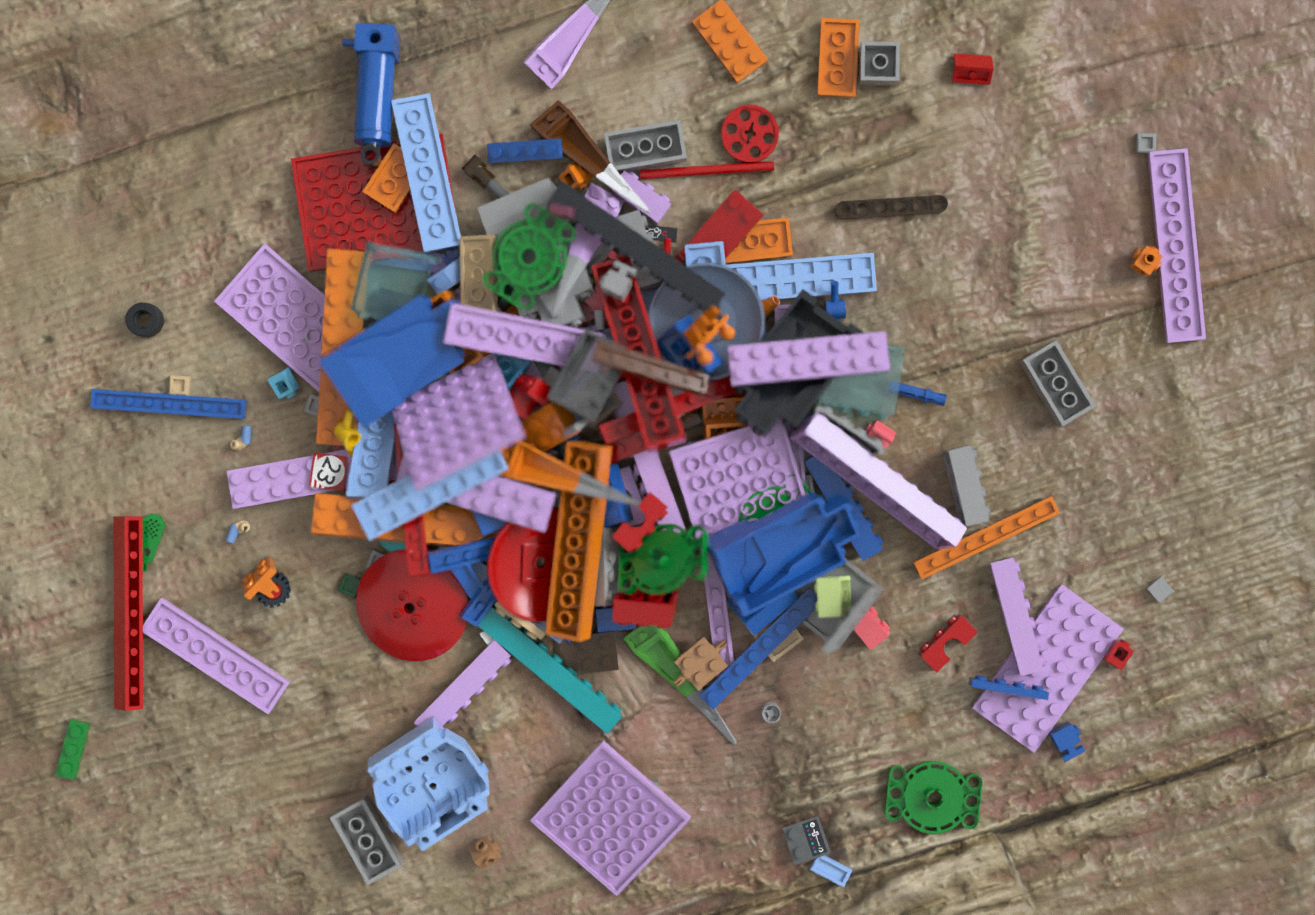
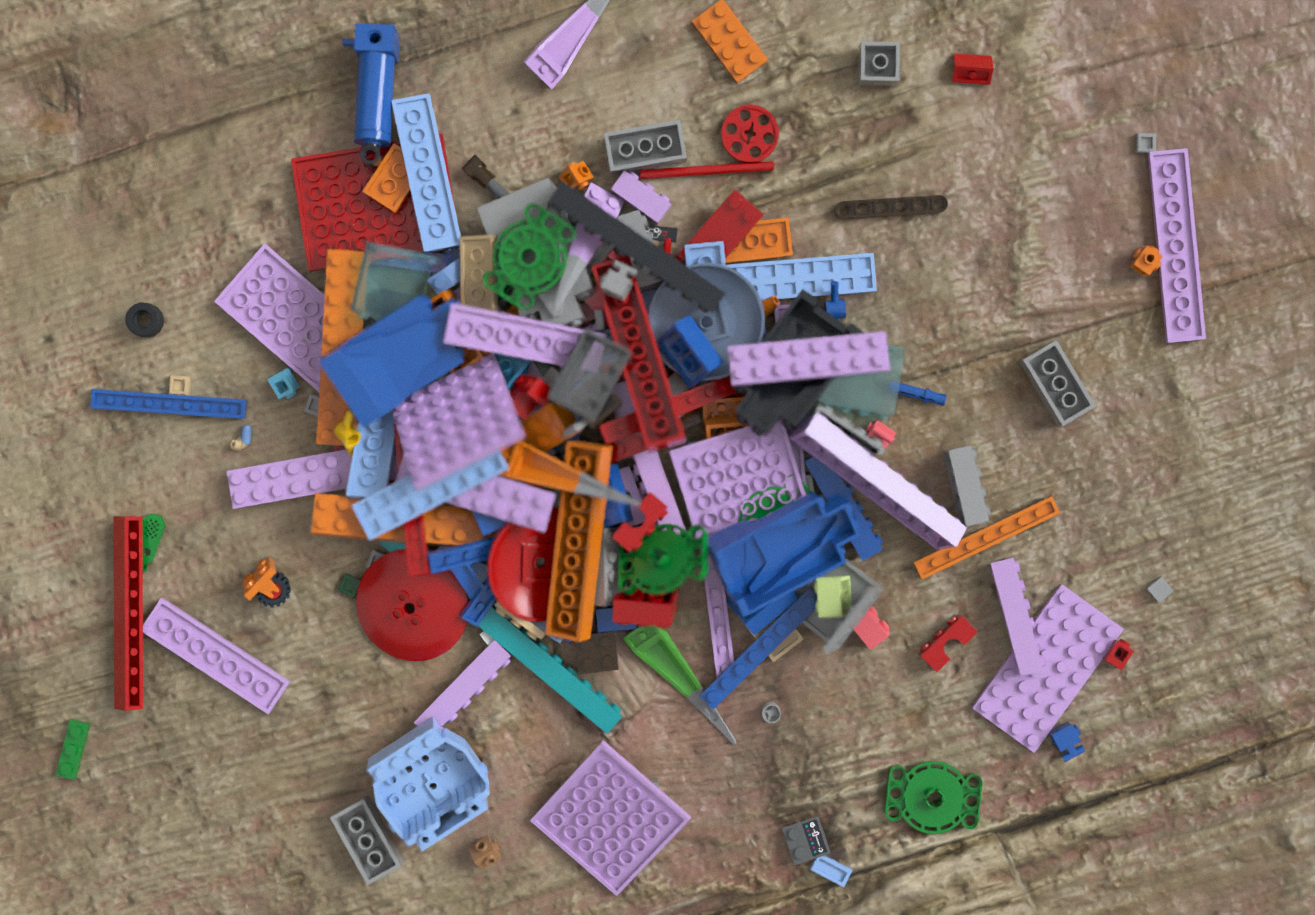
arm [225,520,250,543] -> none
sticker [309,452,348,491] -> none
blue plate [487,139,563,163] -> none
reddish brown plate [530,100,650,214] -> none
clear pink pin [549,202,575,220] -> none
reddish brown plate [591,341,709,396] -> none
medium nougat plate [673,636,728,691] -> none
orange piece [683,306,735,365] -> none
orange plate [817,18,860,98] -> none
blue plate [968,675,1049,700] -> none

